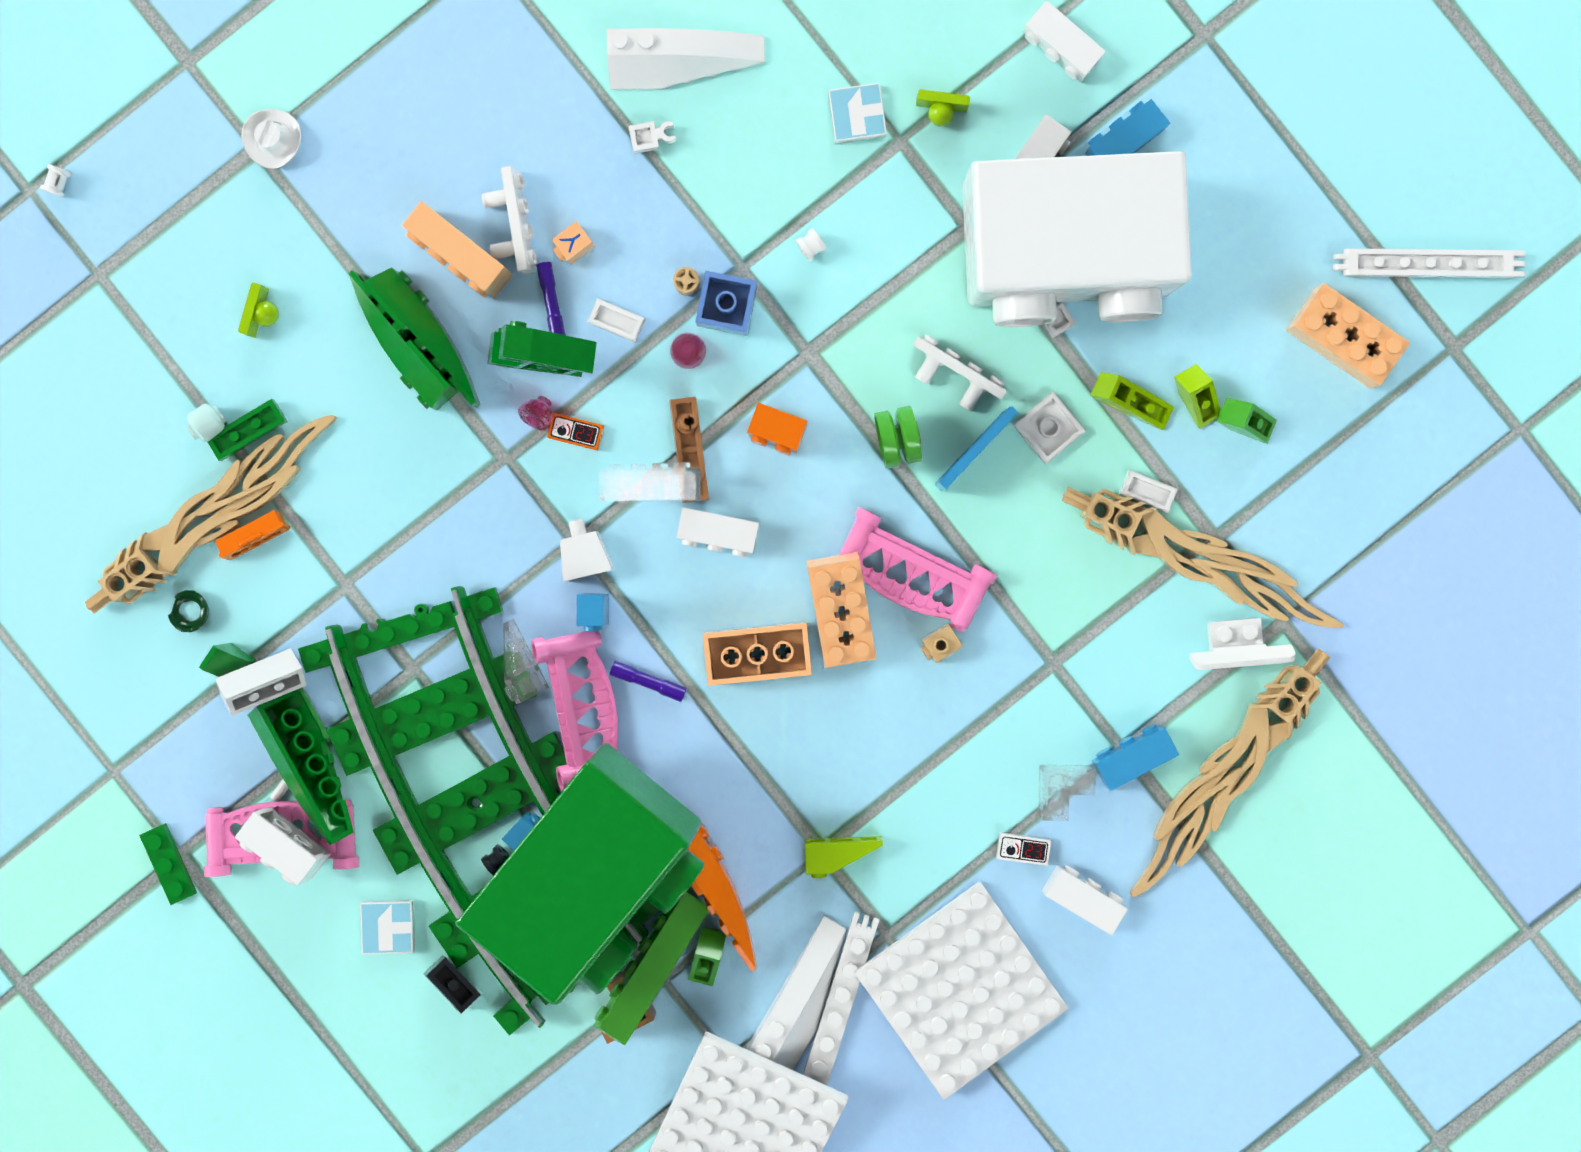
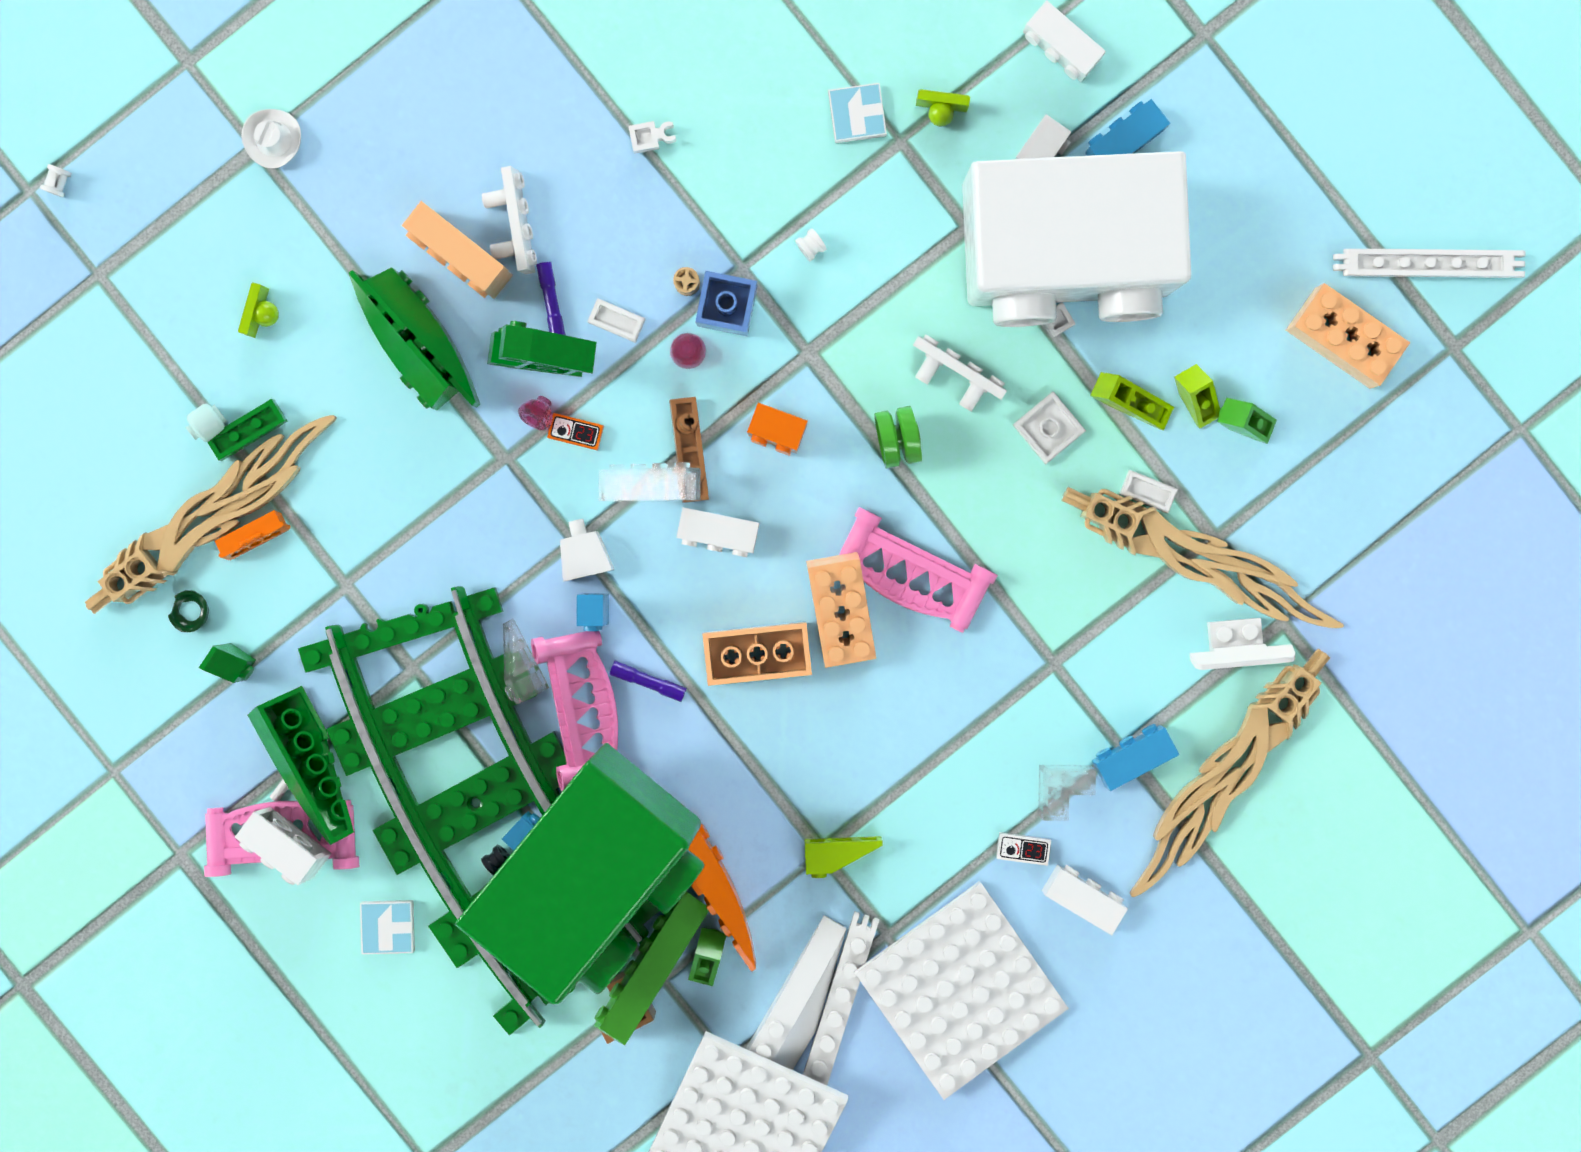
green plate [139,823,197,905] -> none
white brick [215,648,307,716] -> none
black brick [423,955,481,1014] -> none
light nougat brick [552,221,595,265] -> none
white wedge [607,28,765,90] -> none
tan brick [920,624,963,663] -> none
dark azure tile [935,406,1019,491] -> none

